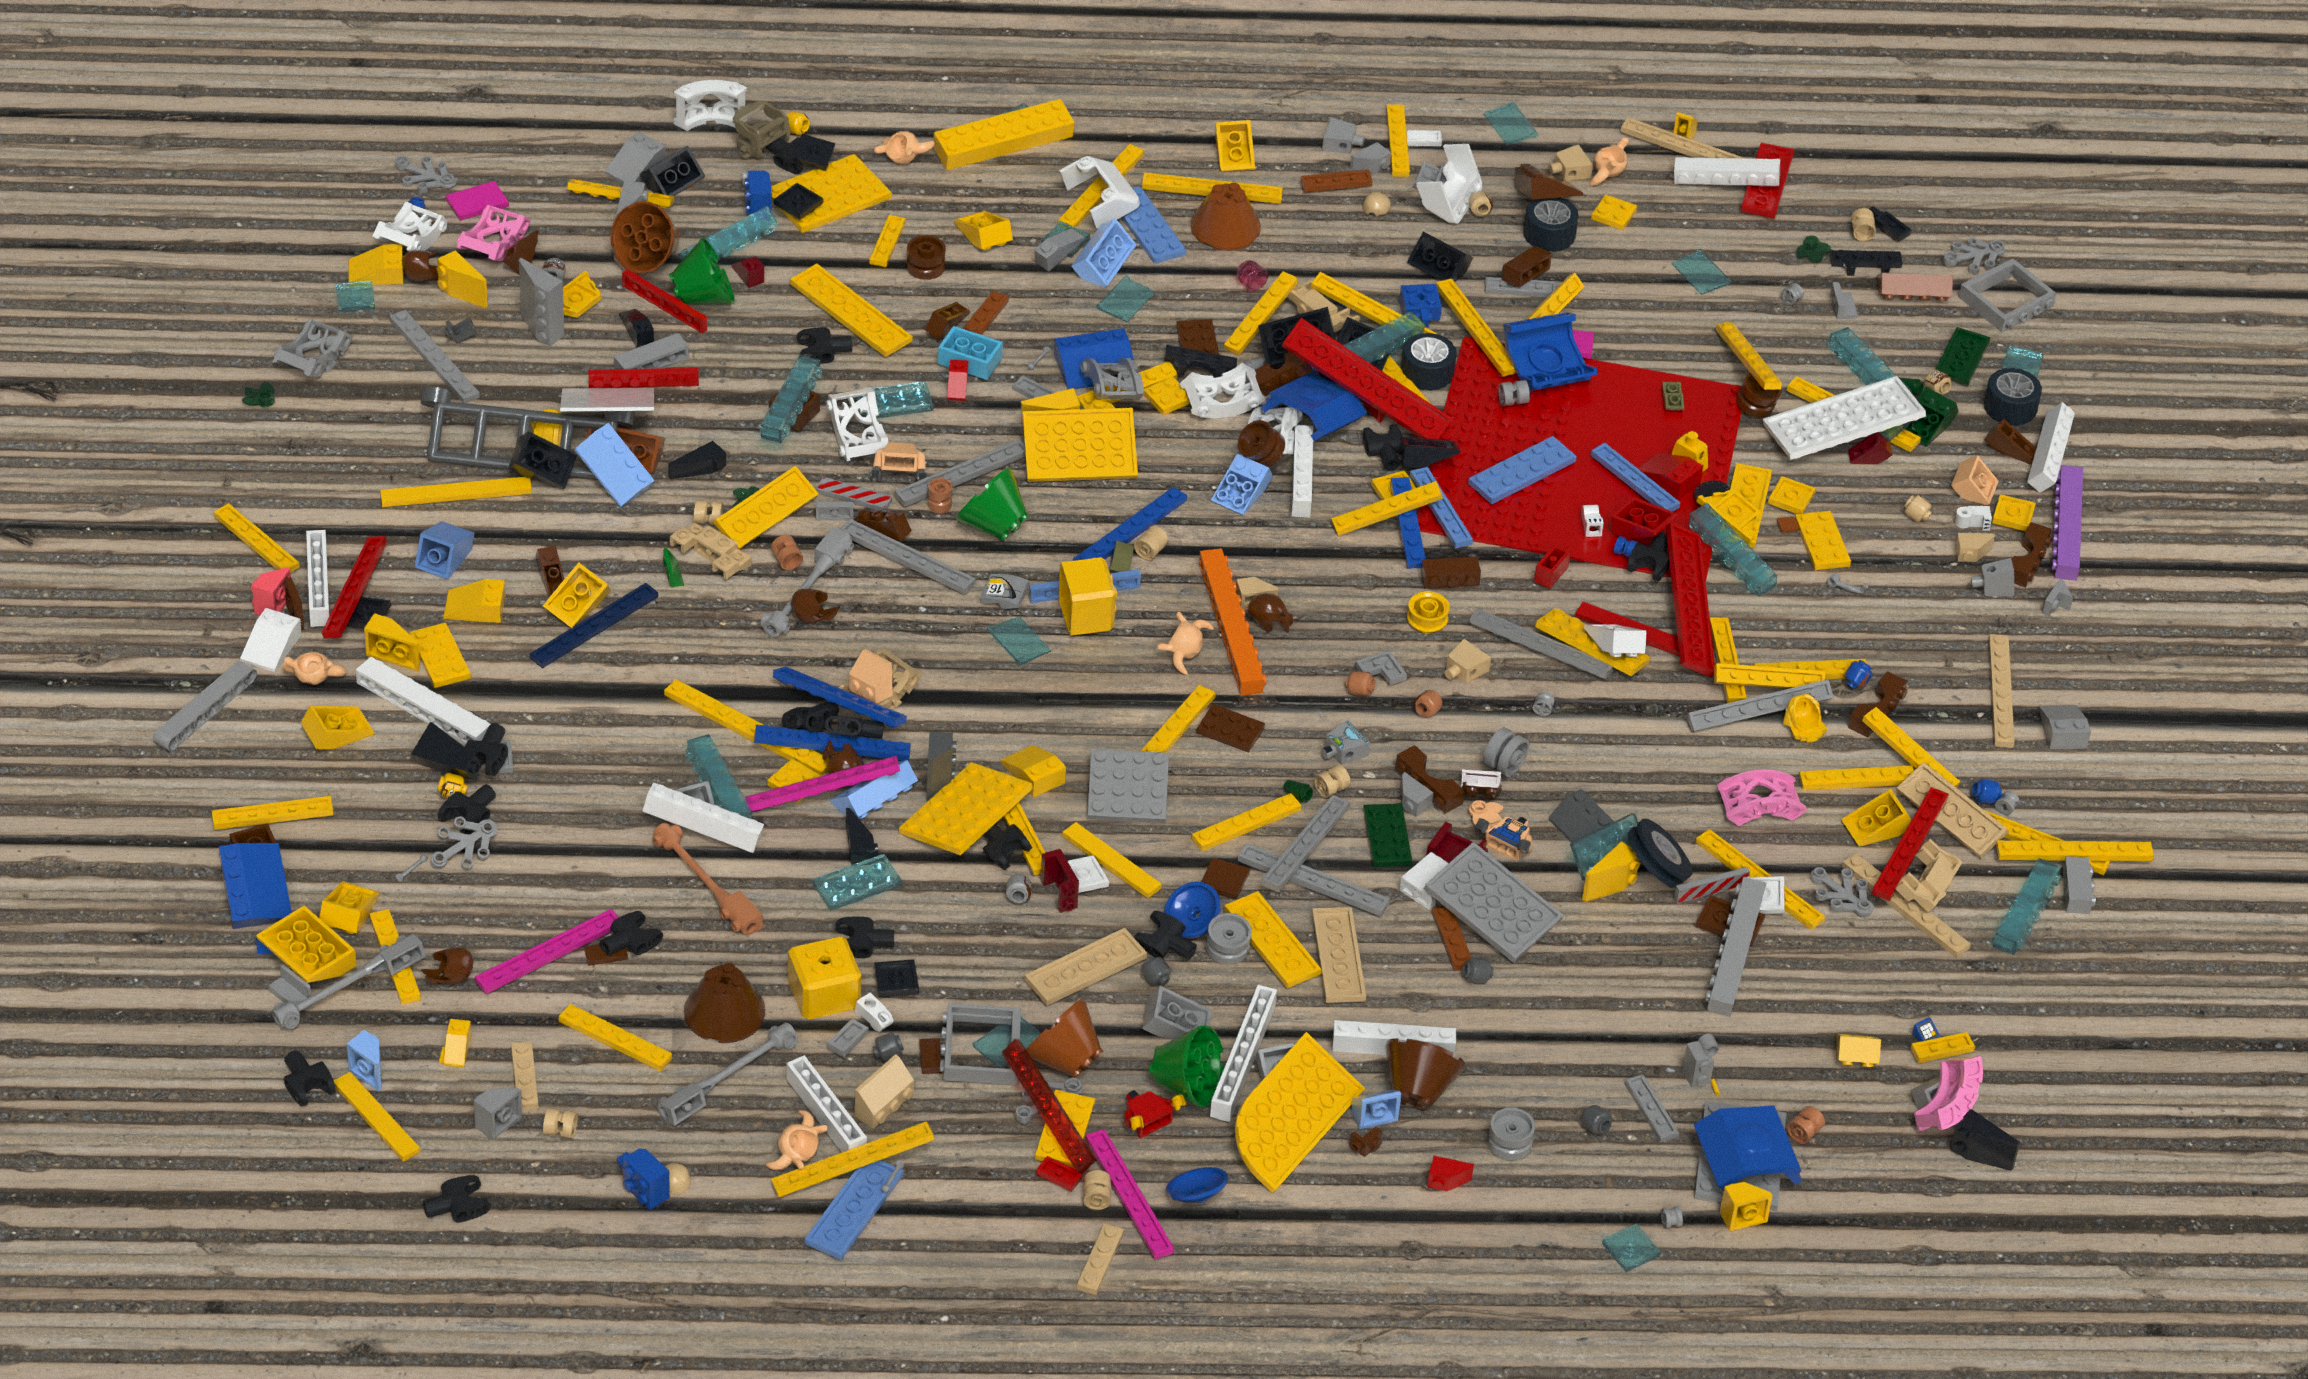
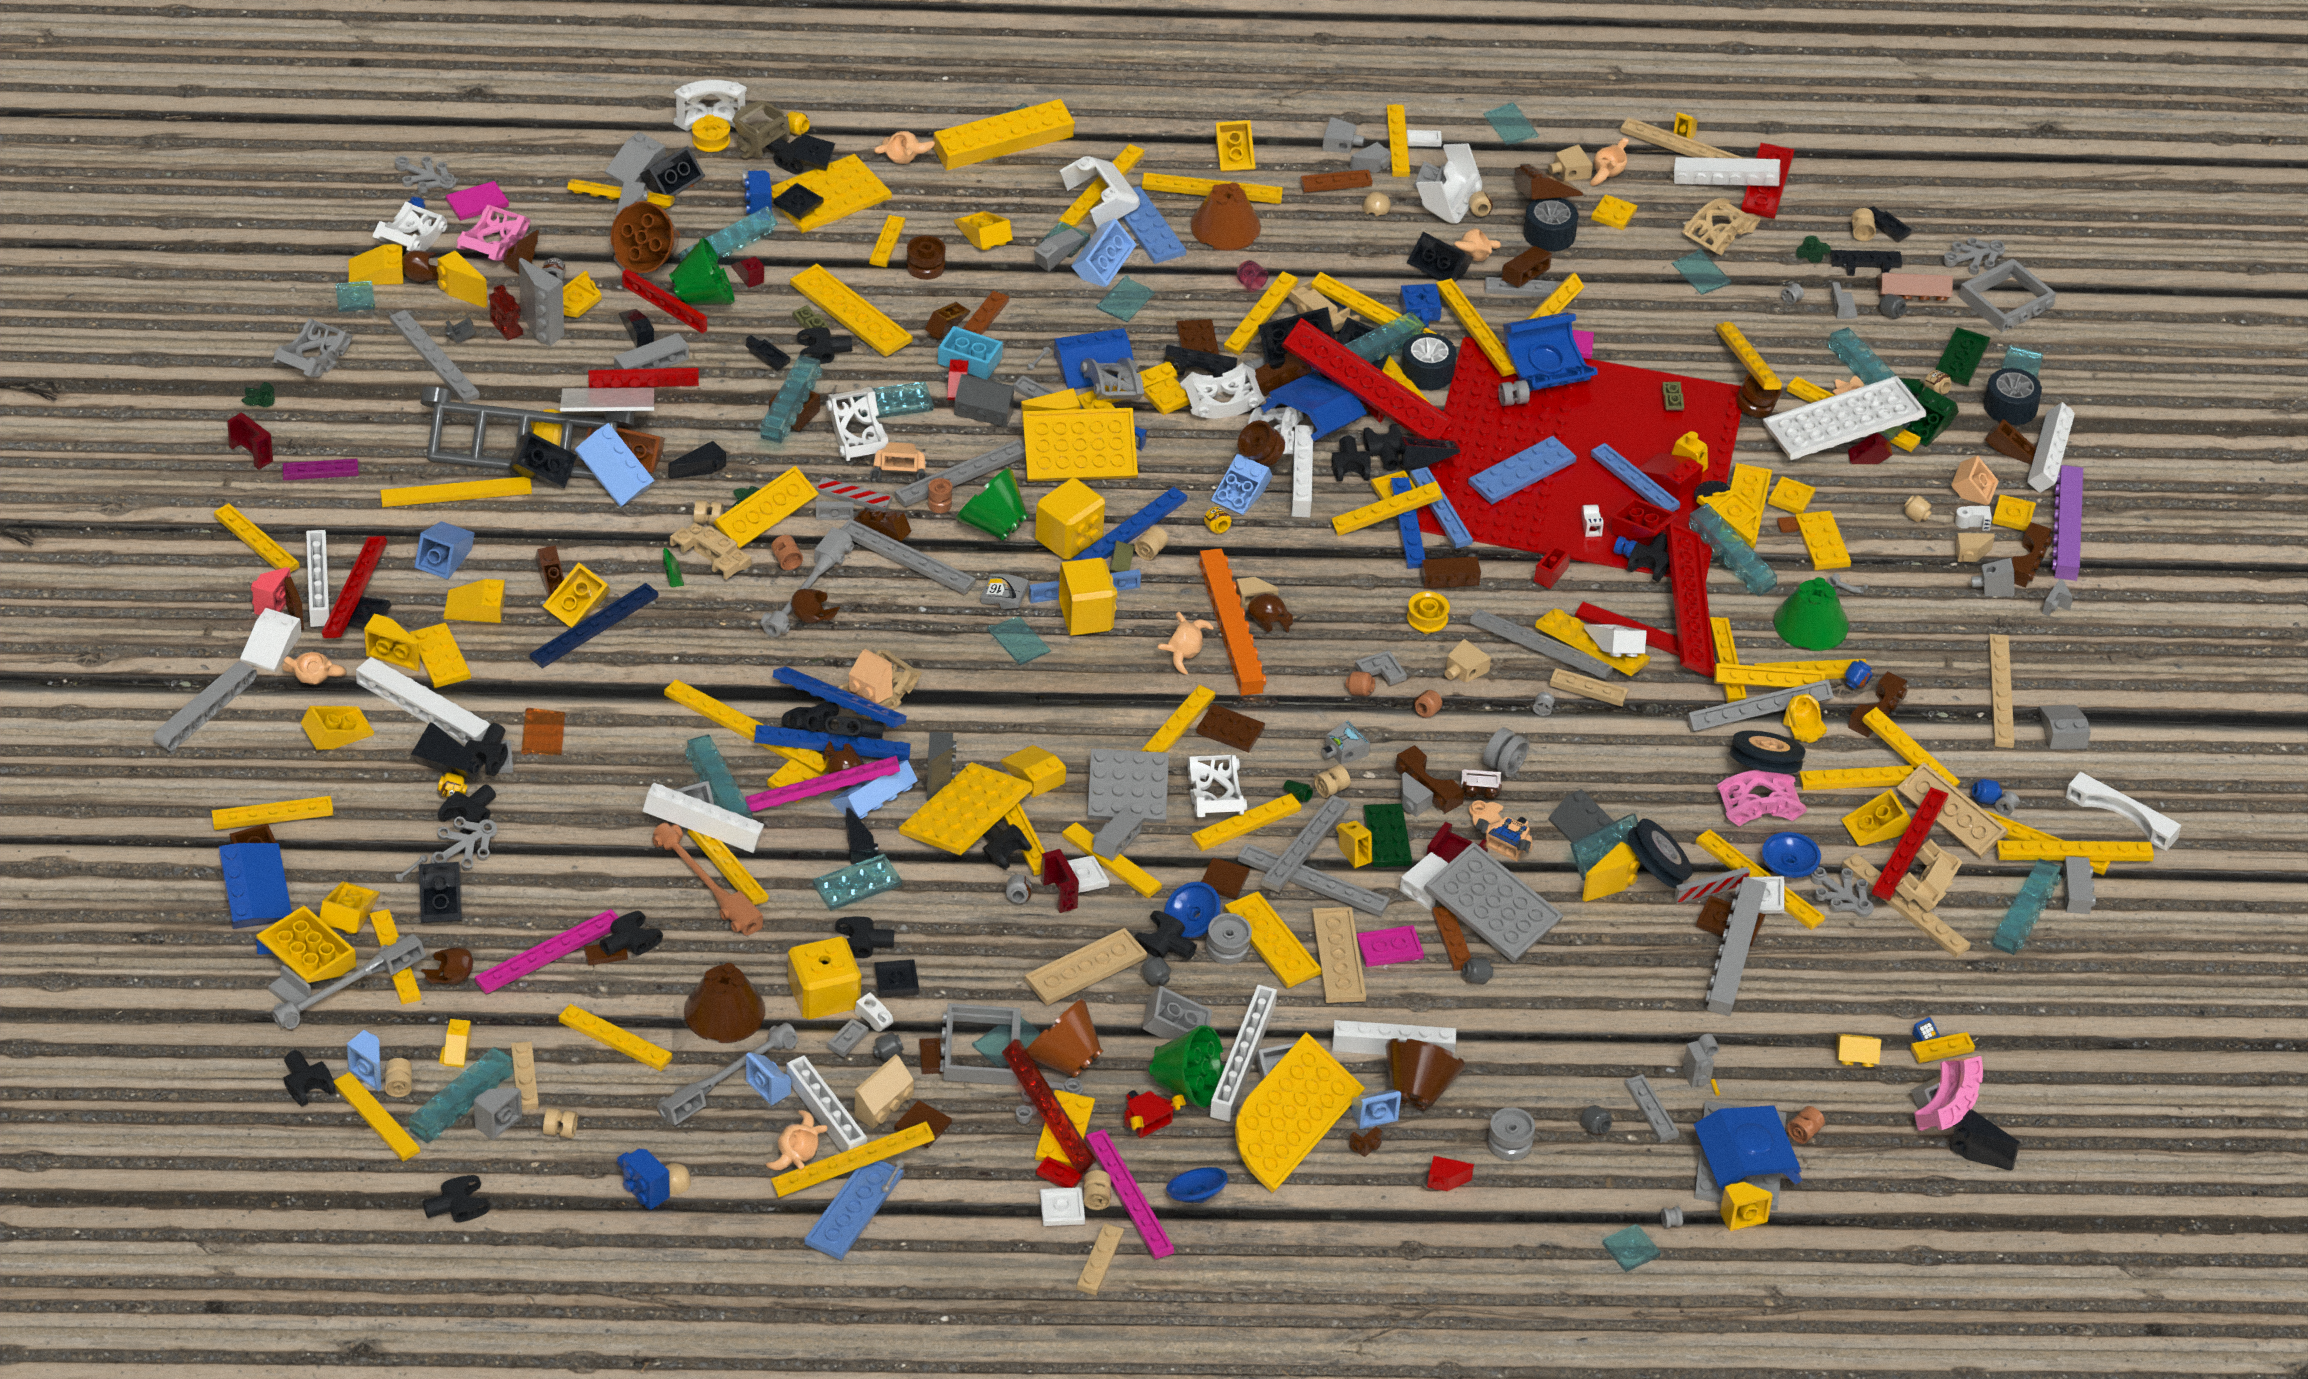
none -> dark red panel [227,412,273,470]
none -> magenta tile [282,458,359,480]
none -> tan wheel [385,1058,412,1097]
none -> clear light blue brick [409,1047,513,1144]
none -> black slope [419,862,462,923]
none -> clear red hips [489,285,523,341]
none -> clear orange piece [521,708,565,756]
none -> yellow plate [687,829,769,905]
none -> yellow wheel [692,114,731,152]
none -> black hinge [746,335,790,371]
none -> light blue slope [746,1052,792,1106]
none -> olive slope [792,305,829,329]
none -> reddish brown tile [894,1100,952,1149]
none -> dark grey slope [954,374,1014,427]
none -> yellow plate [1035,477,1105,560]
none -> white plate [1040,1187,1085,1226]
none -> light grey brick [1092,808,1144,861]
none -> blue slope [1134,426,1147,451]
none -> white fence [1187,754,1247,817]
none -> yellow head [1204,507,1231,534]
none -> black connector [1331,435,1371,481]
none -> yellow torso [1336,821,1372,868]
none -> dark pink tile [1356,925,1424,967]
none -> light nougat piece [1454,228,1501,261]
none -> tan plate [1550,668,1629,706]
none -> tan fence [1682,198,1761,256]
none -> black wheel [1730,730,1806,774]
none -> blue dish [1762,832,1821,878]
none -> green cone [1774,577,1849,651]
none -> light nougat plate [1833,376,1864,395]
none -> dark grey head [1879,293,1907,319]
none -> white arch [2066,772,2181,851]

